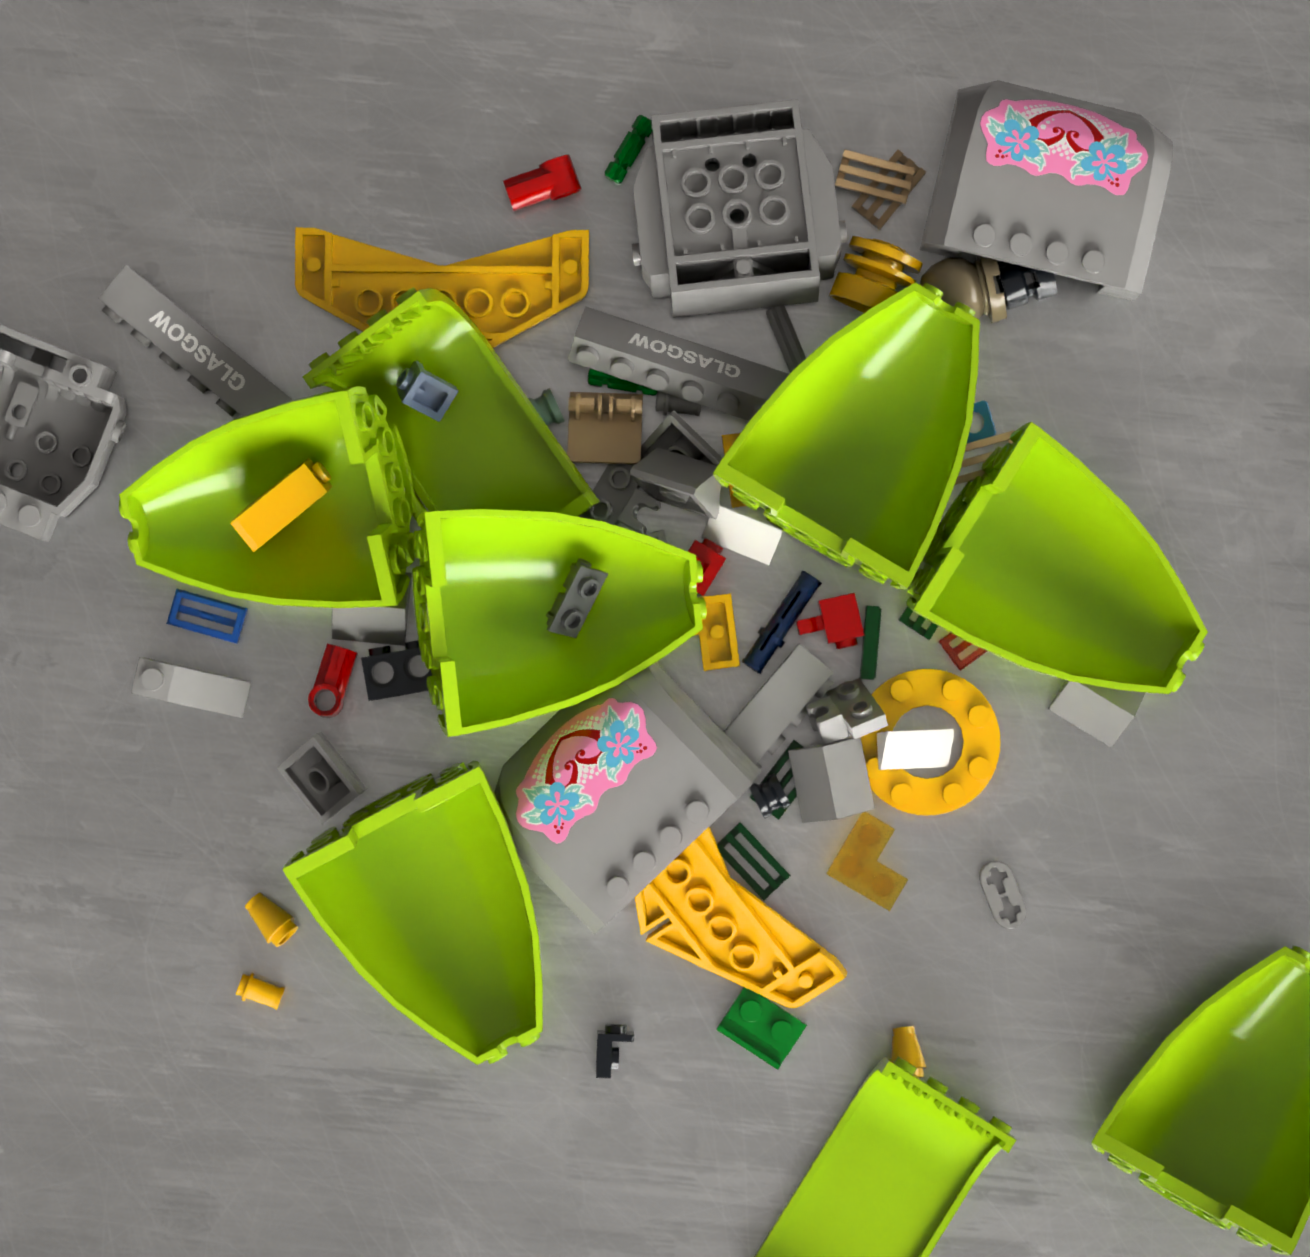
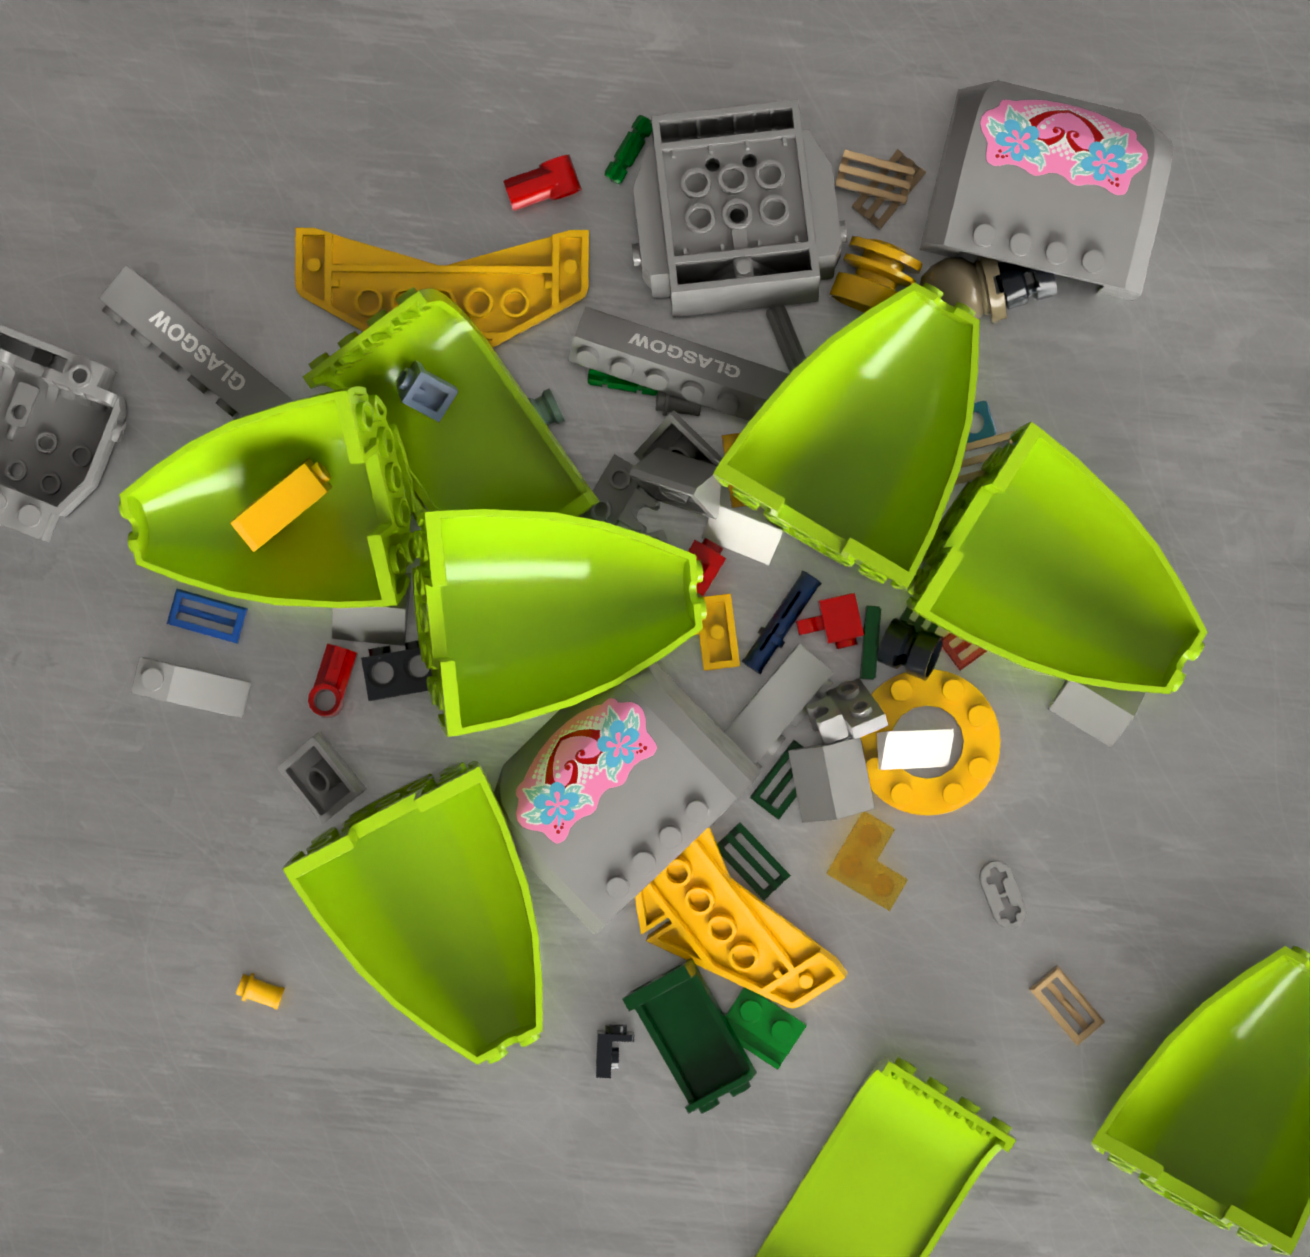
yellow cone [245,892,298,947] -> none
dark grey hinge [546,558,608,638] -> none
tan hinge [567,392,643,464] -> none
black wheel [749,773,791,819] -> none
yellow cone [891,1026,927,1078] -> none
none -> dark green panel [622,958,757,1114]
none -> black wheel [877,618,944,681]
none -> tan tile [1029,965,1105,1046]

